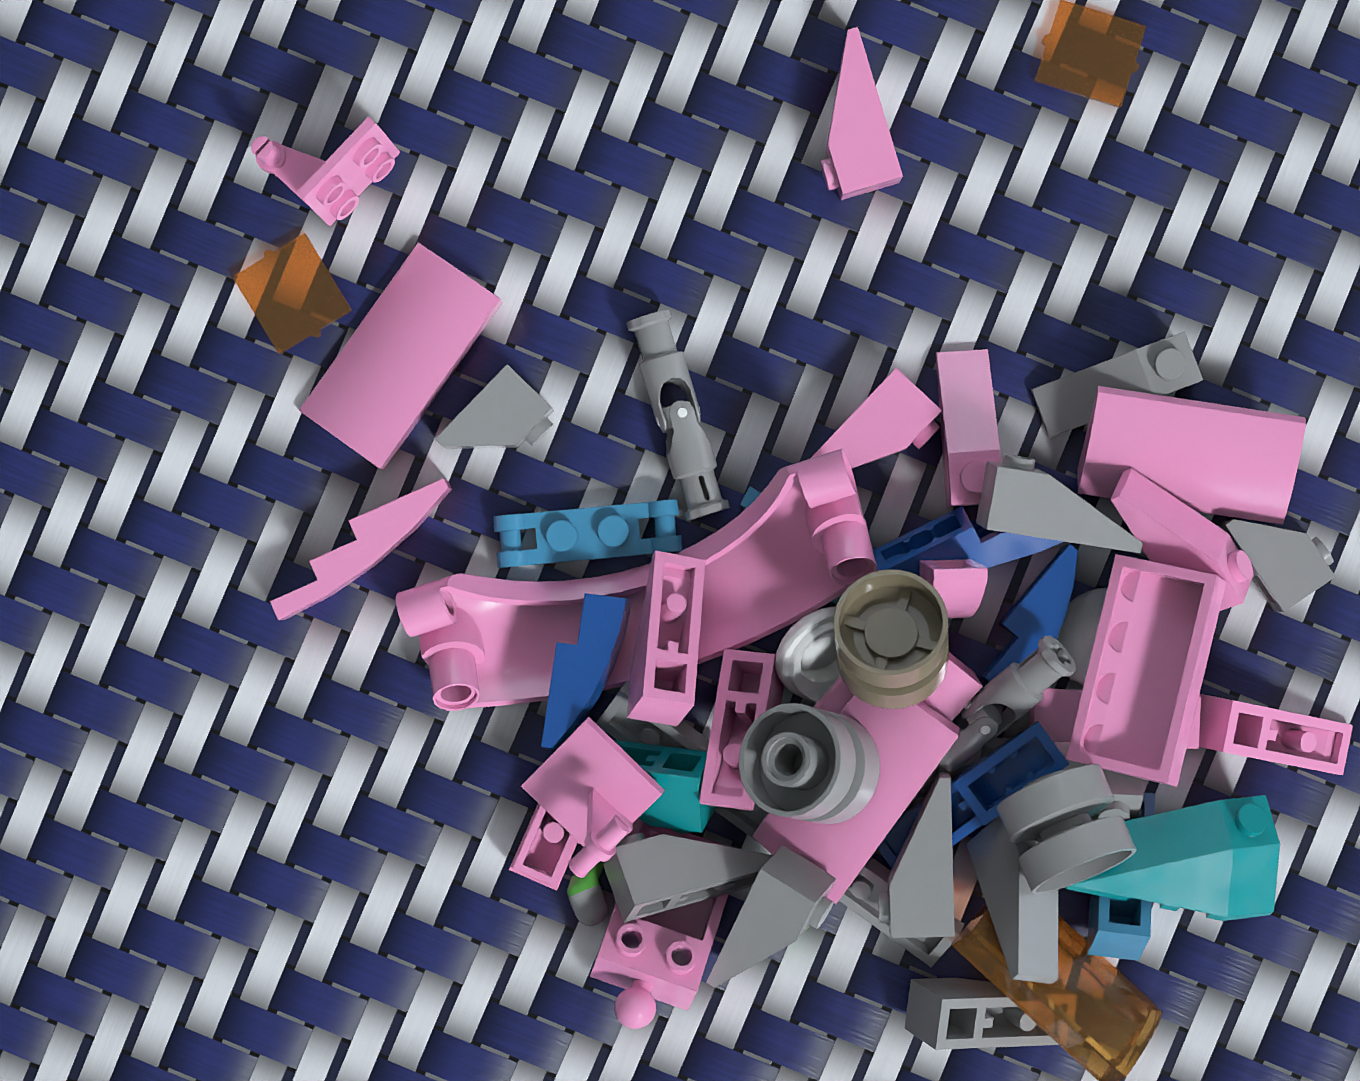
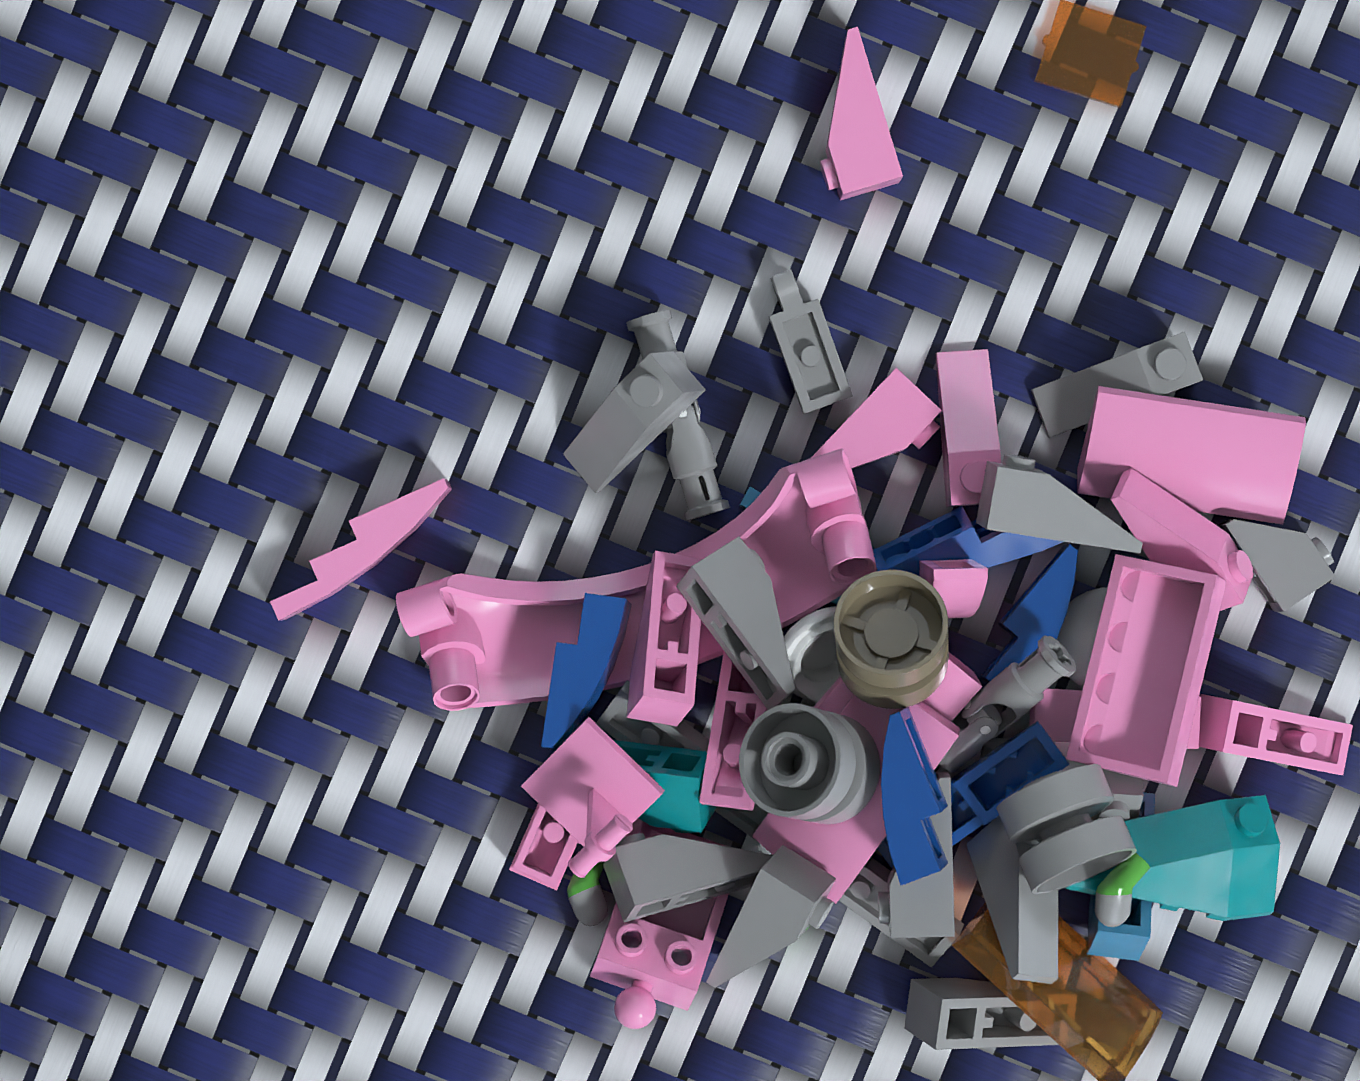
clear orange piece [233,233,353,354] -> none
bright pink plate [251,116,400,227] -> none
bright pink slope [299,243,503,470] -> none
light grey slope [435,364,554,449] -> none
dark azure plate [493,499,683,568] -> none
none -> light grey slope [563,351,705,493]
none -> light grey slope [676,536,795,710]
none -> light grey plate [769,270,853,414]
none -> blue slope [881,707,948,886]
none -> arm [1095,853,1150,927]

